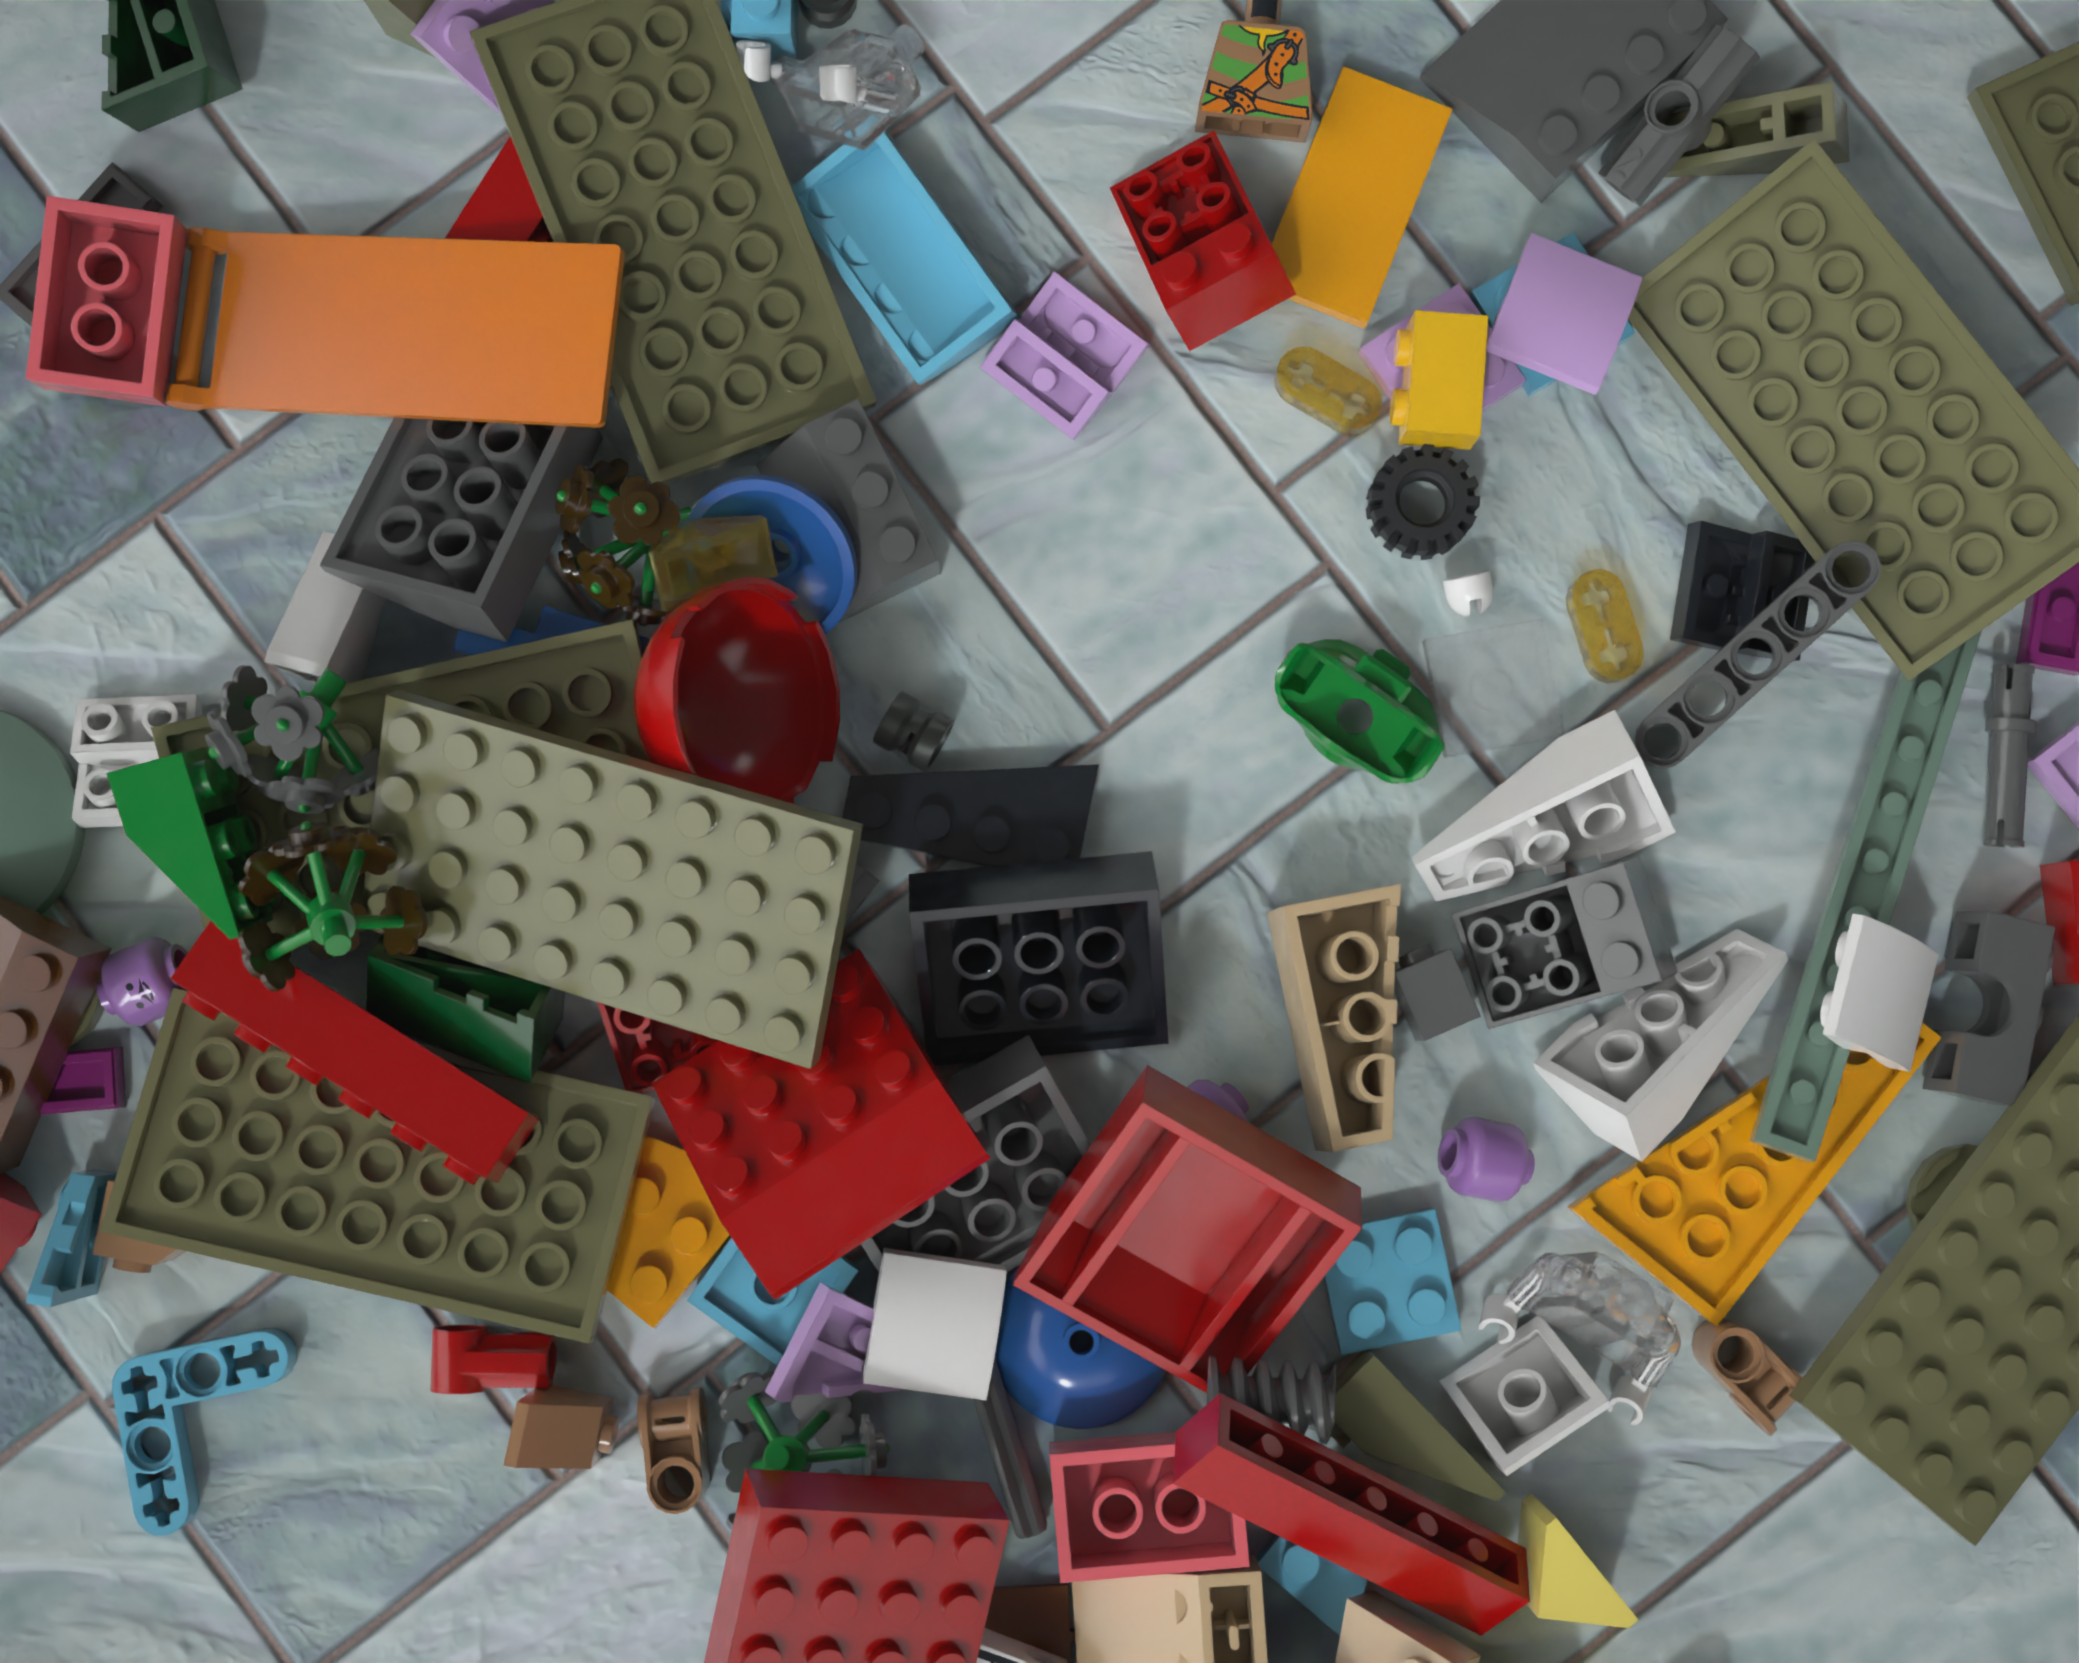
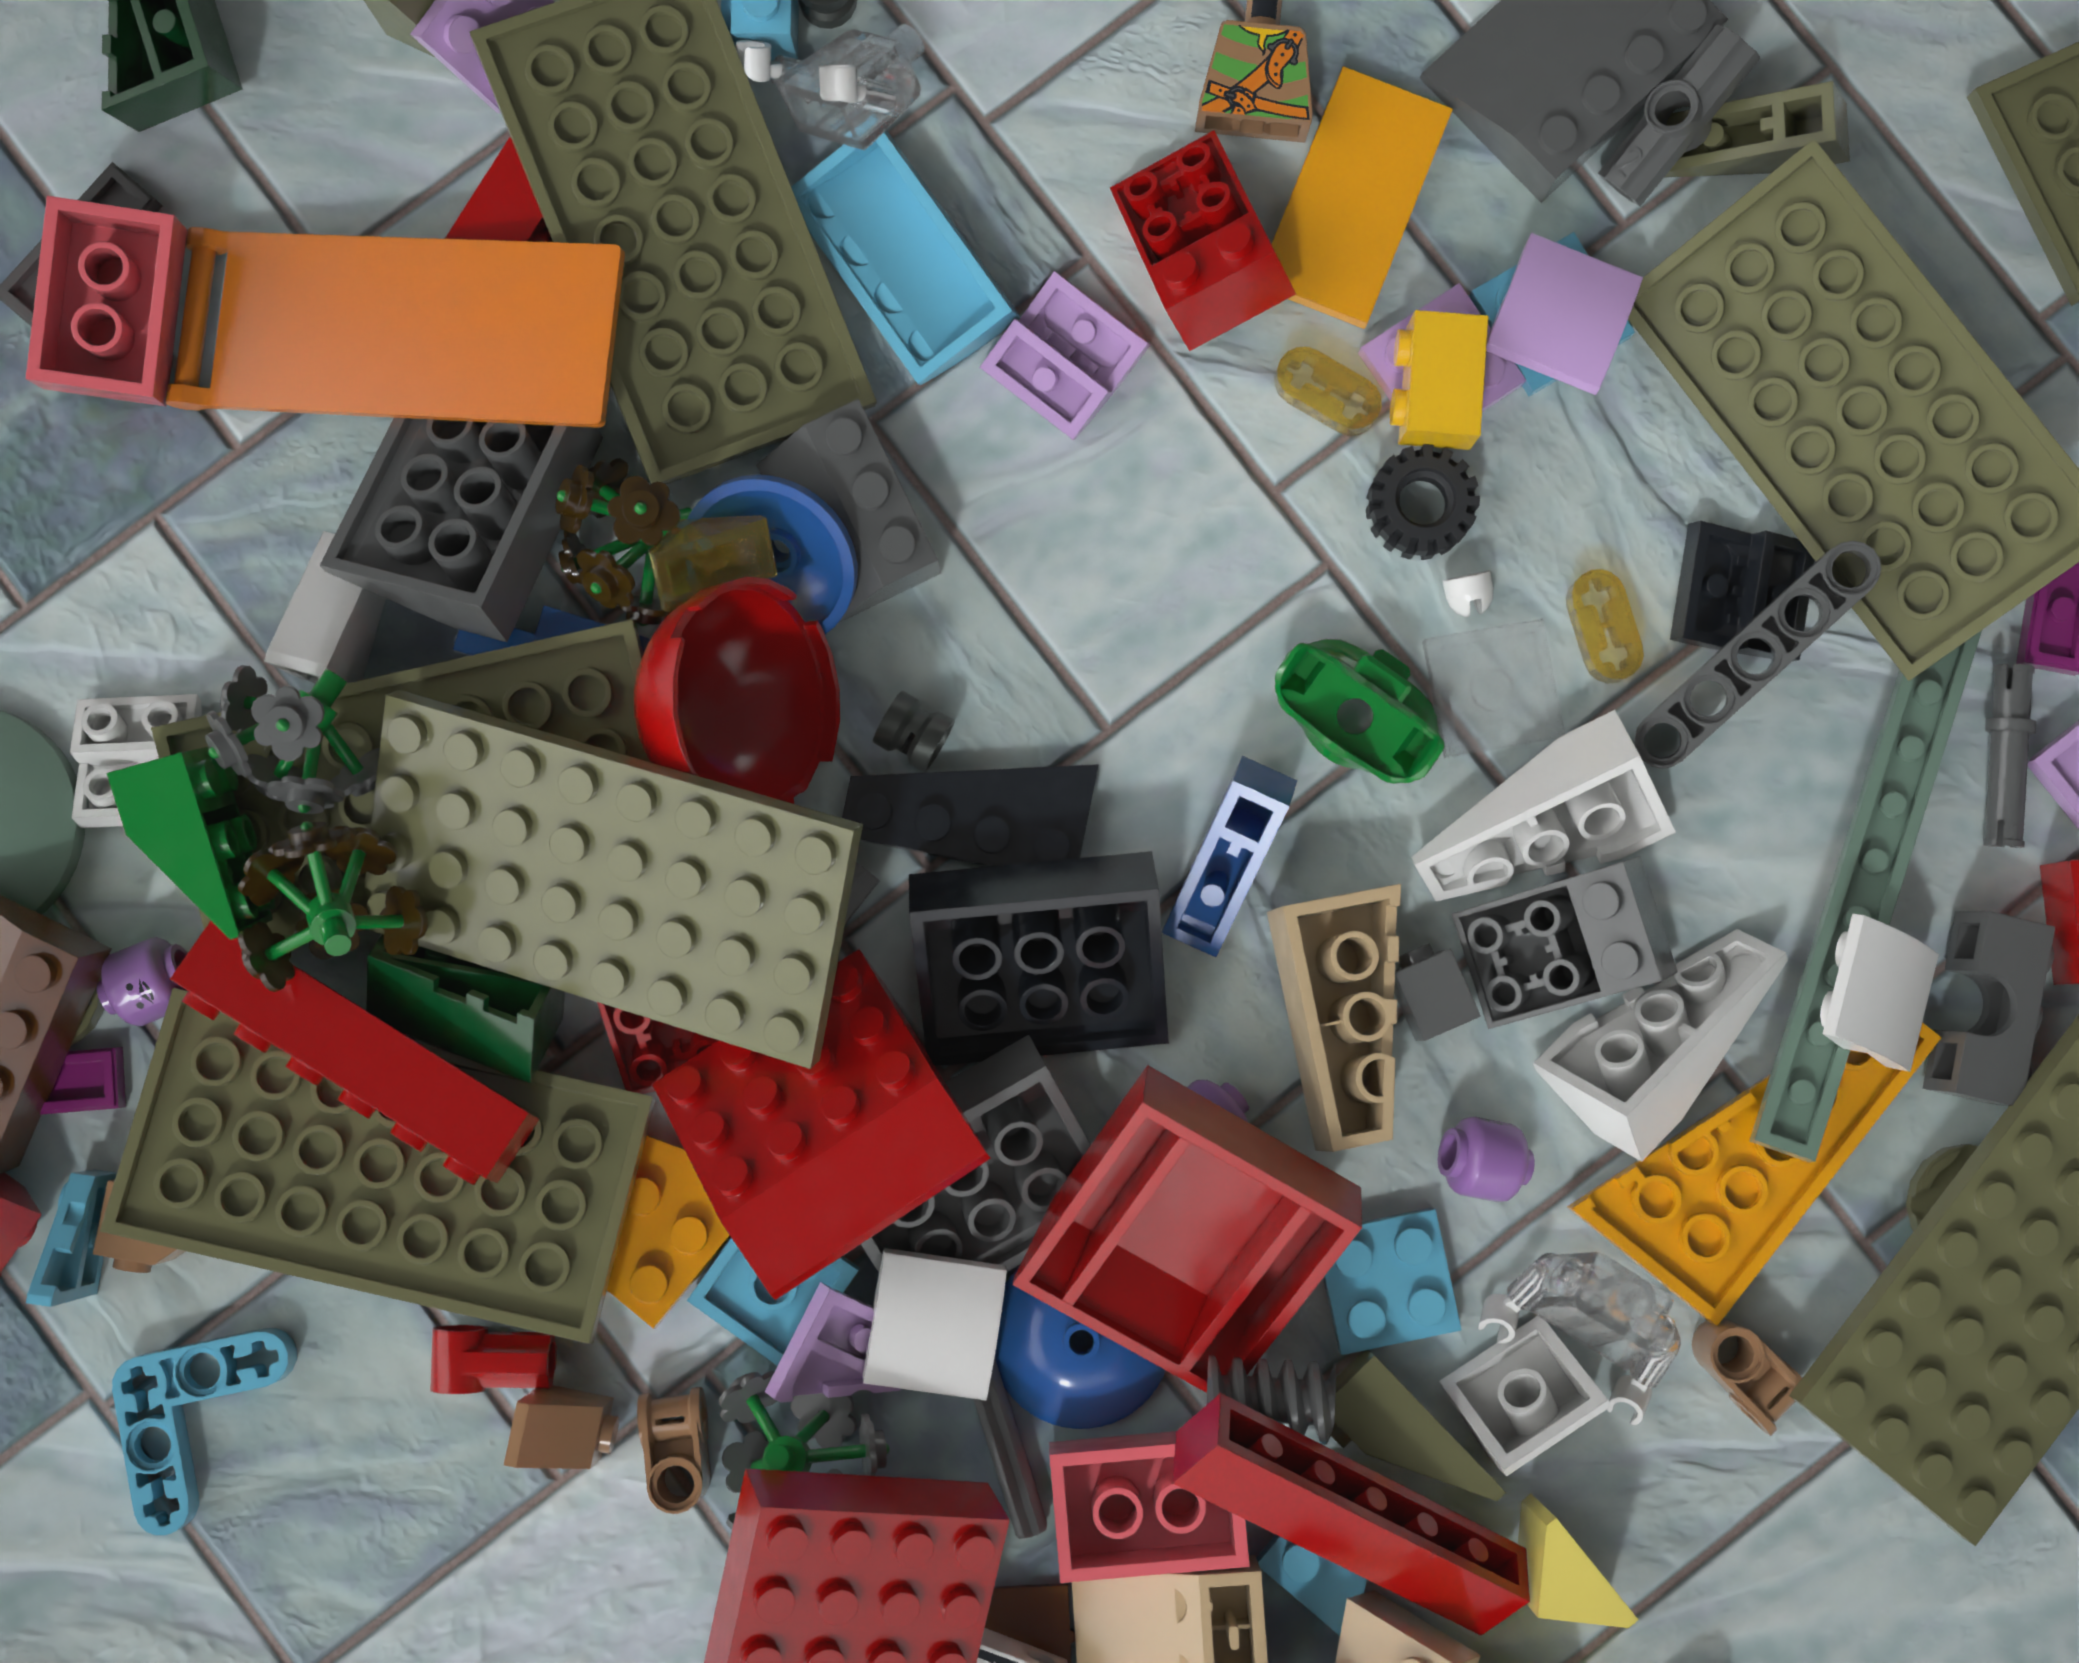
none -> blue slope [1162,755,1298,958]

